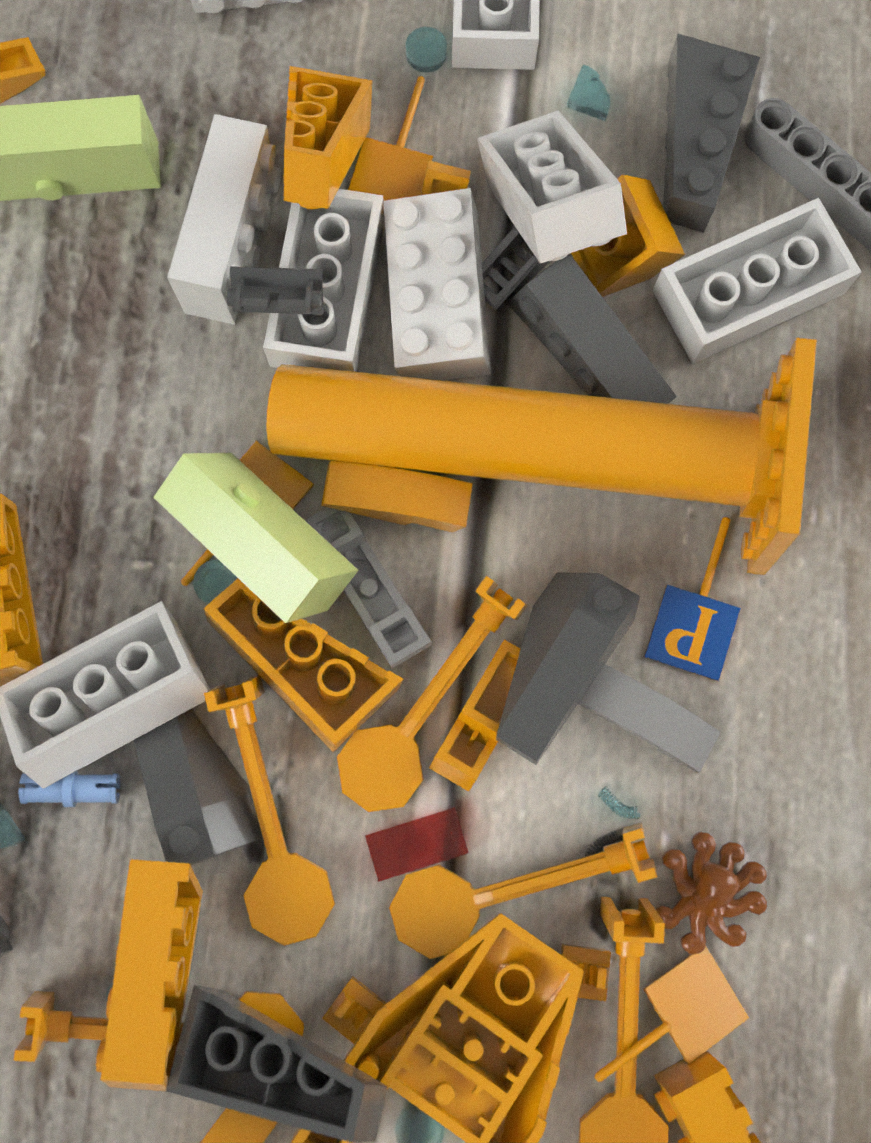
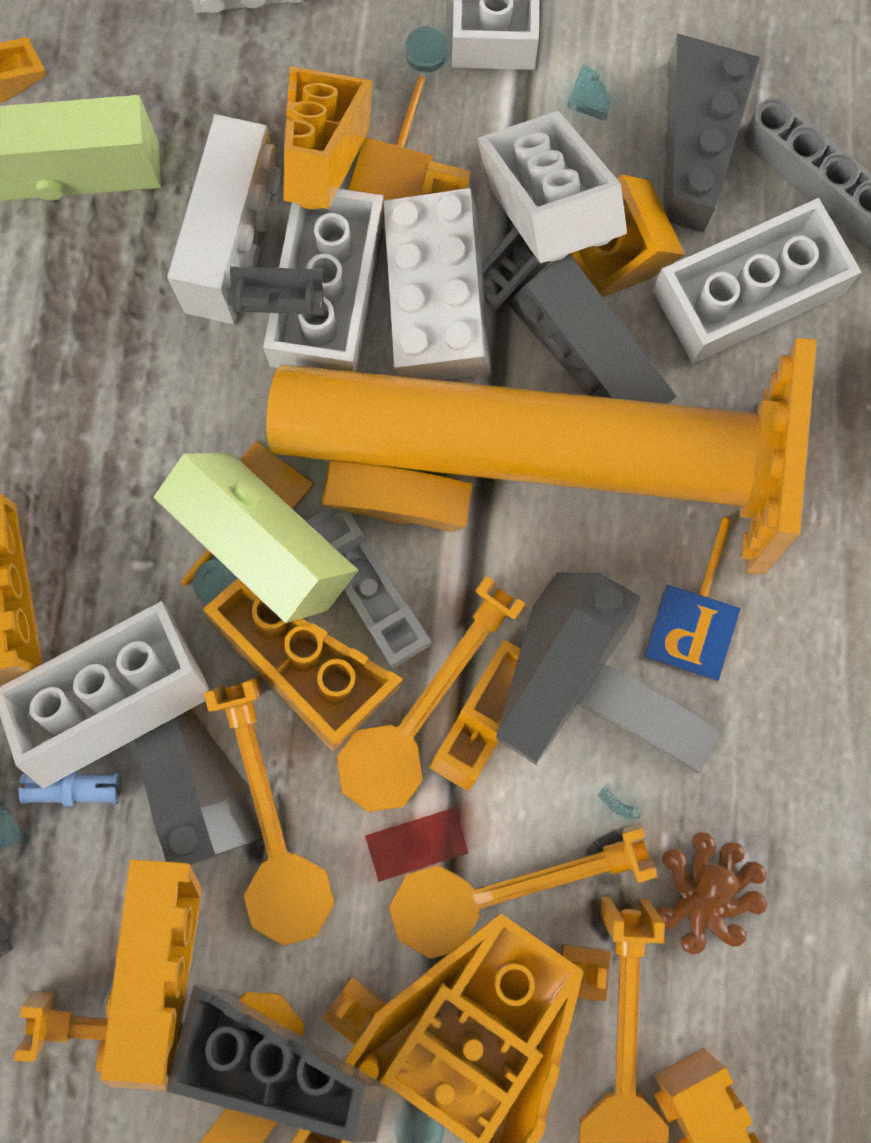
light orange piece [594,946,749,1082] -> none

